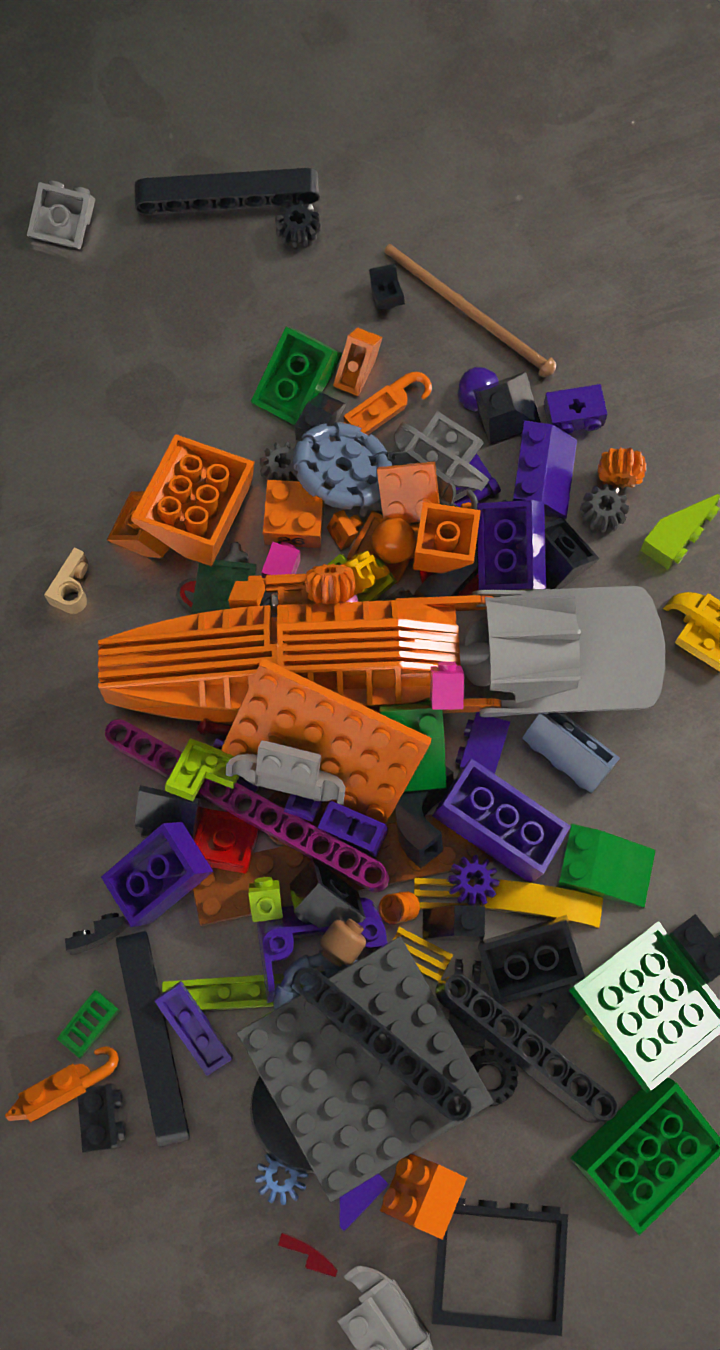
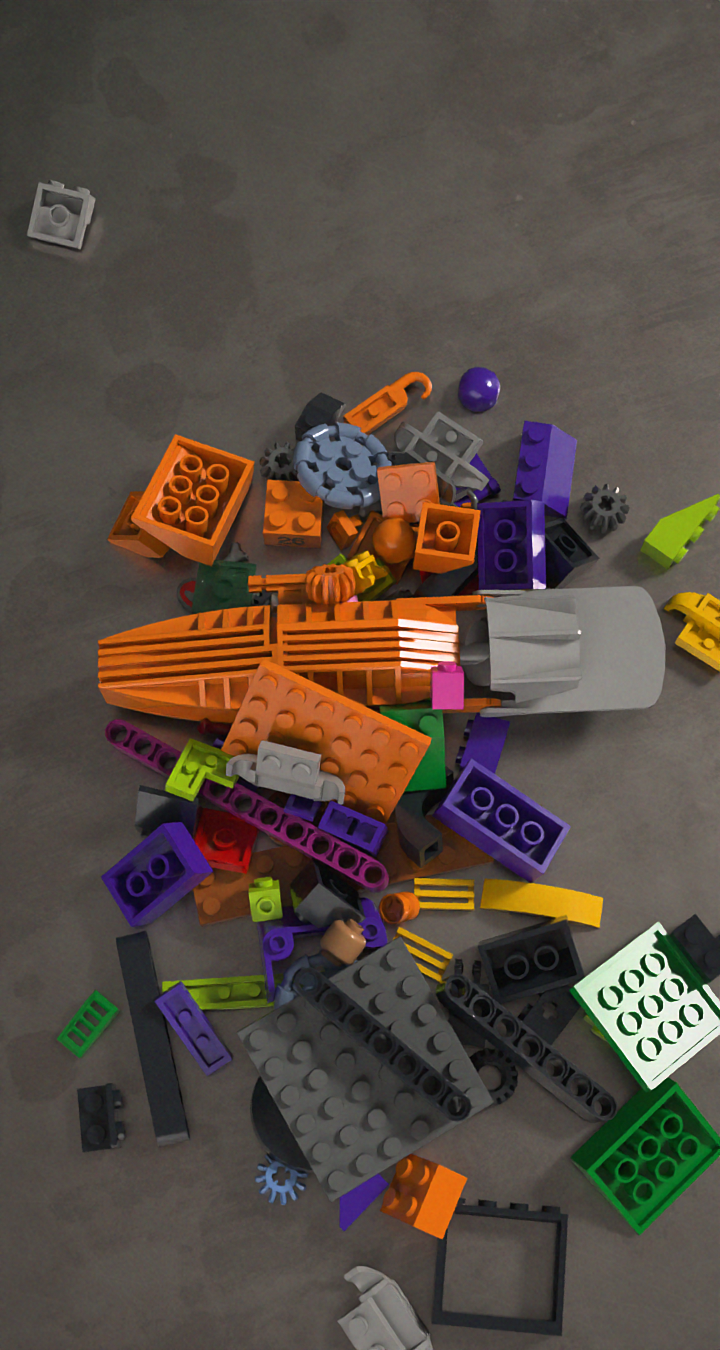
orange plate [5,1047,119,1123] -> none
tan plate [44,547,88,614] -> none
black slope [65,913,128,954] -> none
black beam [134,168,320,215] -> none
orange tile [228,581,266,608] -> none
green slope [250,326,343,425] -> none
dark pink brick [261,542,301,578] -> none
black gear [275,200,321,248] -> none
dark red slope [278,1232,338,1277] -> none
orange slope [333,327,383,396] -> none
black bracket [369,264,405,310] -> none
medium nougat bar [384,244,556,377] -> none
black slope [422,905,485,942] -> none
dark purple gear [447,855,499,906] -> none
black slope [473,372,541,444] -> none
sand blue brick [522,713,620,794] -> none
dark purple brick [543,384,608,434] -> none
green slope [556,824,656,908] -> none
orange gear [598,447,646,489] -> none

